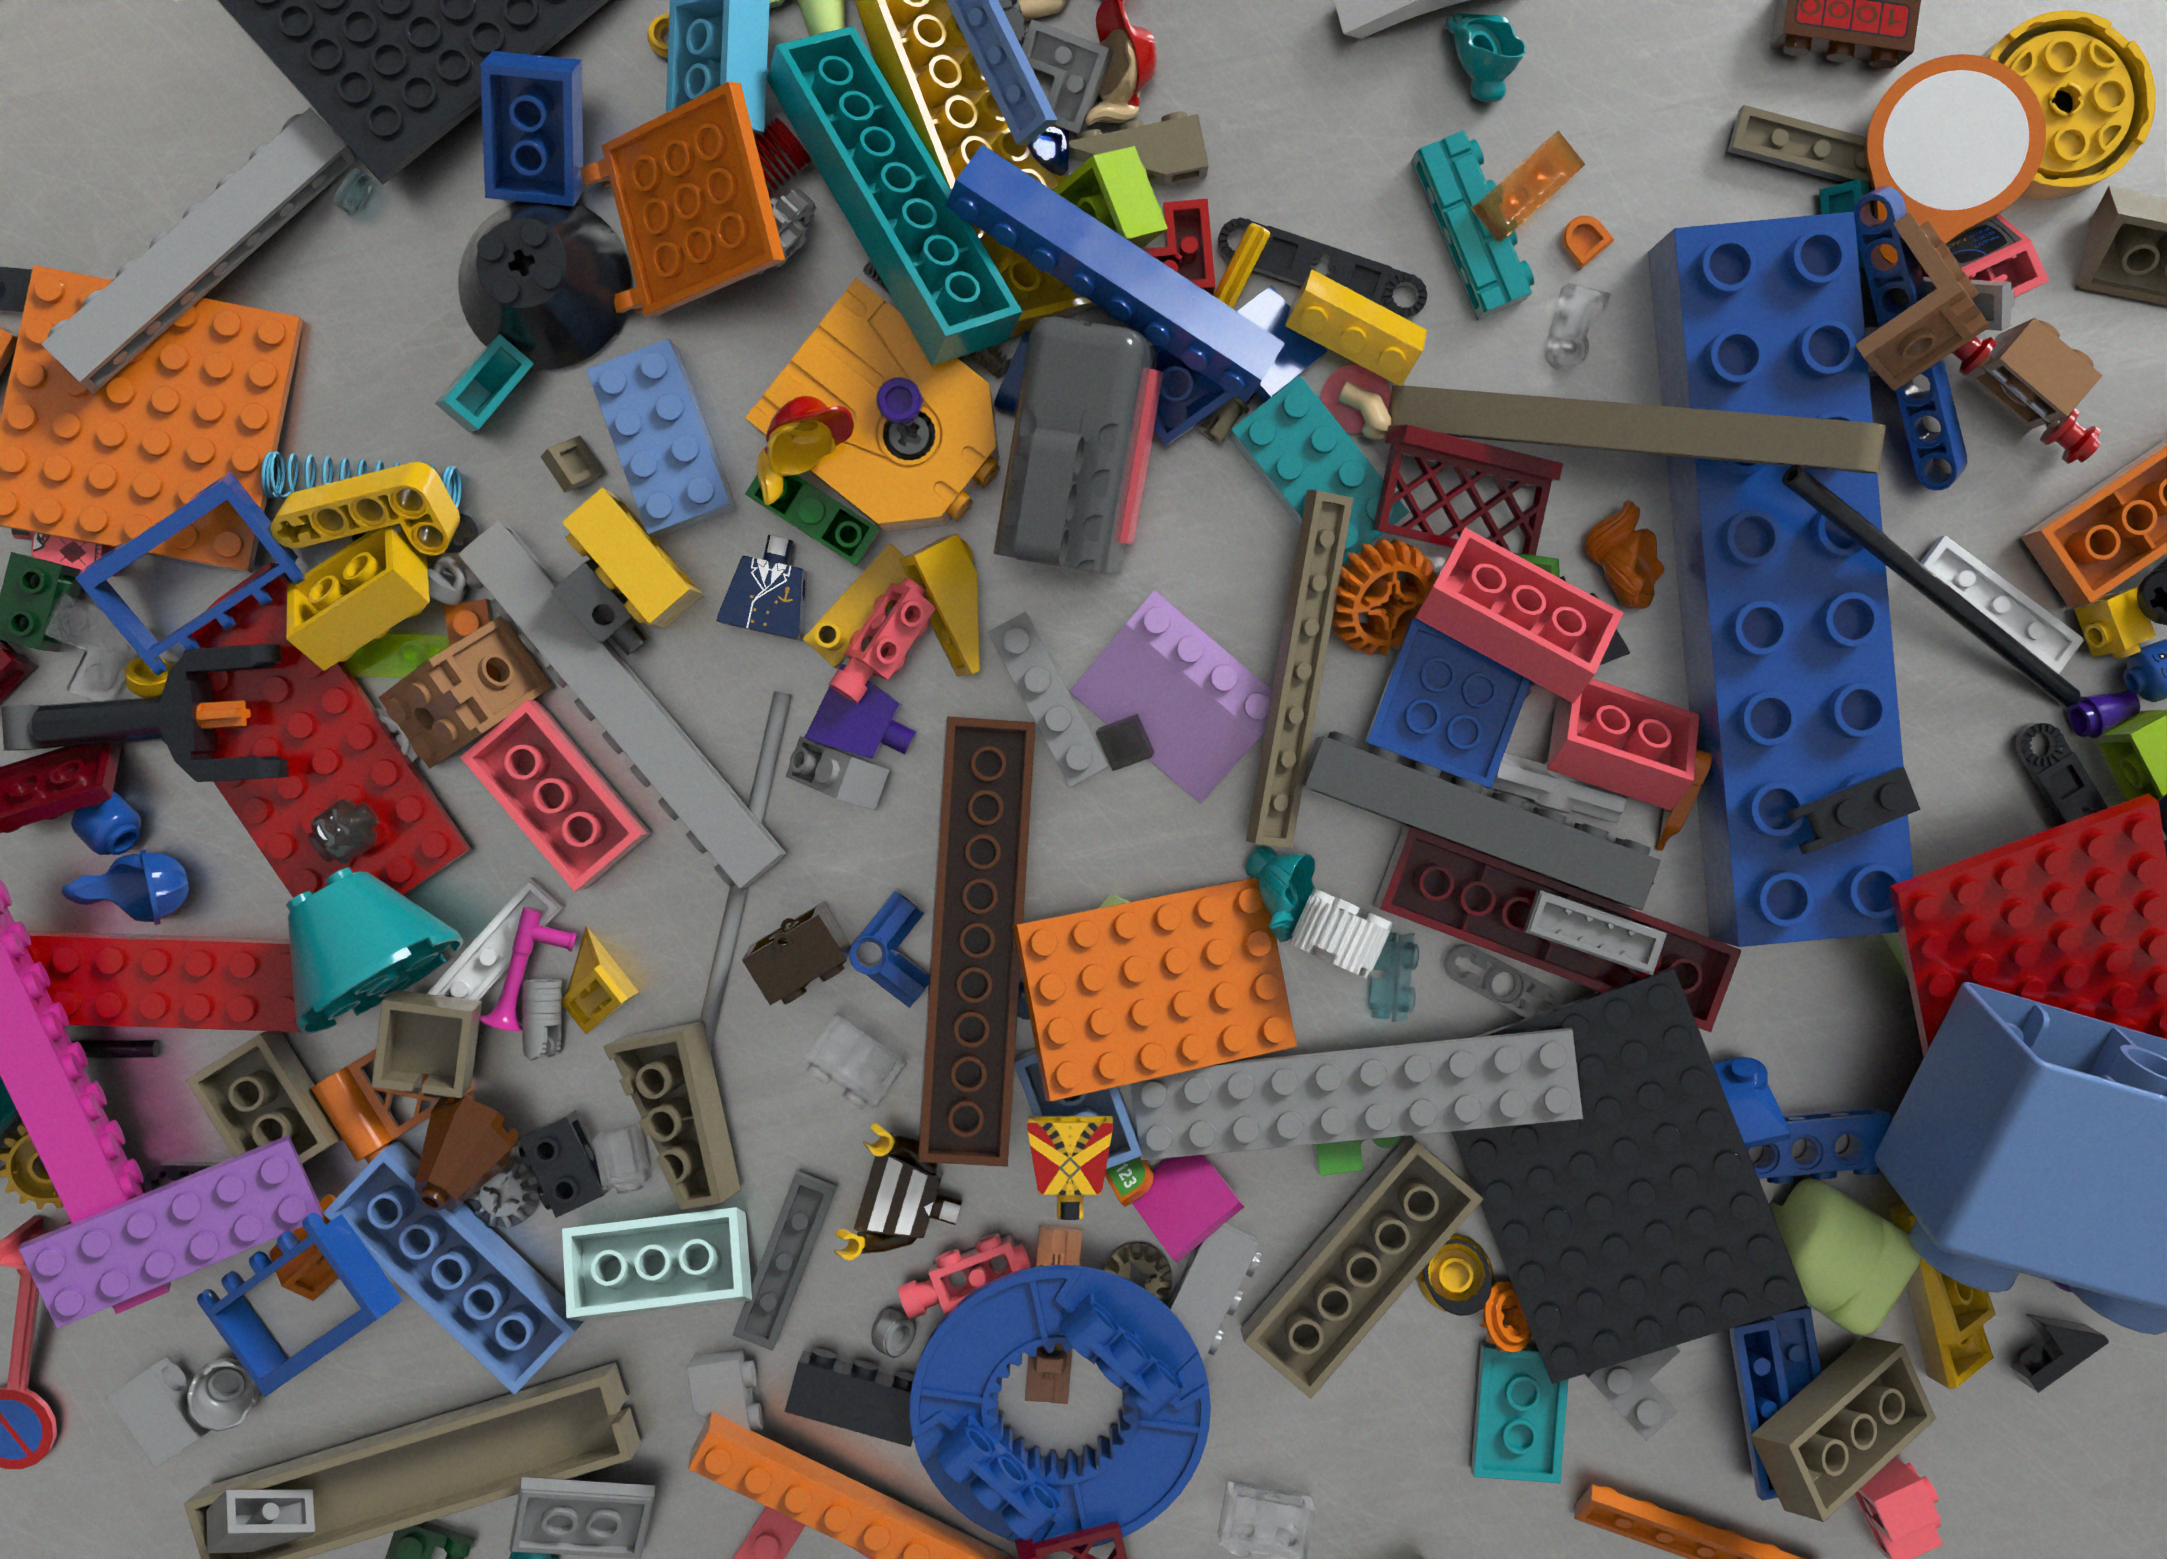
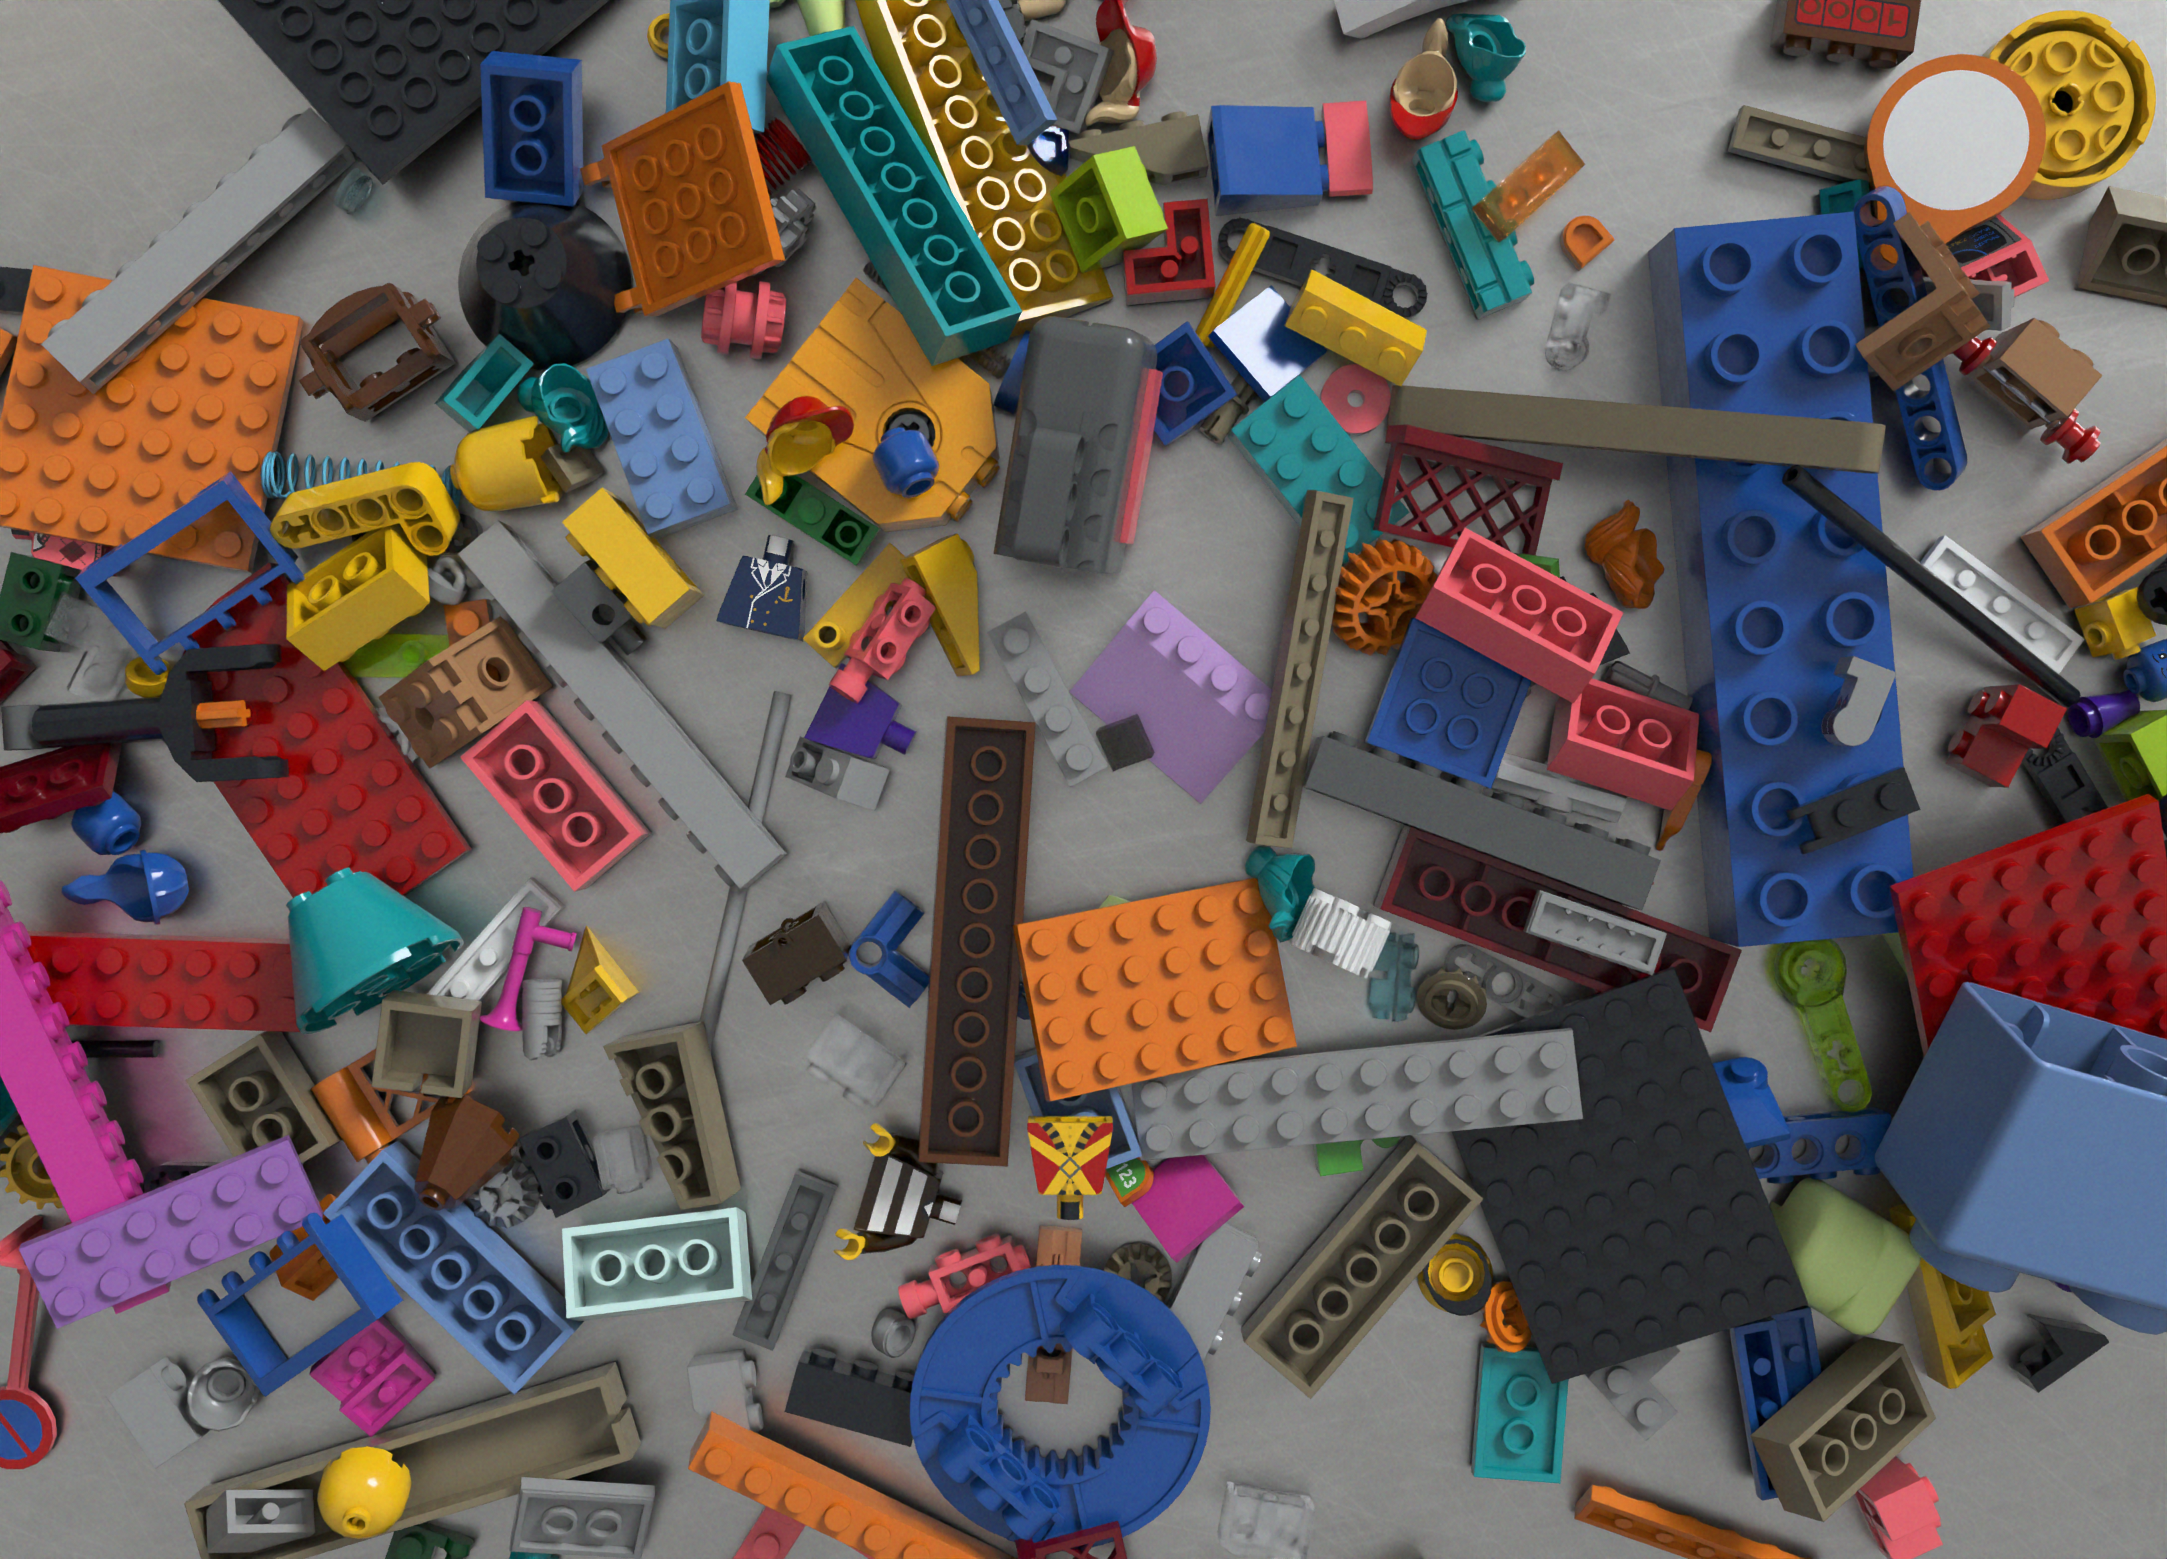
clear smoke head [308,798,379,864] -> none
dark purple tile [877,377,923,425] -> none
blue brick [945,145,1285,403] -> none
tan arm [1338,381,1391,441] -> none
none -> reddish brown animal [299,283,455,422]
none -> dark pink slope [309,1316,435,1437]
none -> yellow cylinder [317,1446,412,1539]
none -> yellow cylinder [450,416,563,511]
none -> teal hair [517,363,609,452]
none -> coral piece [701,281,786,359]
none -> blue head [873,427,939,498]
none -> blue slope [1206,105,1329,216]
none -> coral slope [1322,100,1373,197]
none -> tan hair [1390,18,1458,140]
none -> dark tan gear [1417,968,1487,1030]
none -> light grey axle [1605,661,1693,710]
none -> clear neon green beam [1773,939,1872,1112]
none -> light grey leg [1821,656,1896,746]
none -> red brick [1945,684,2067,788]

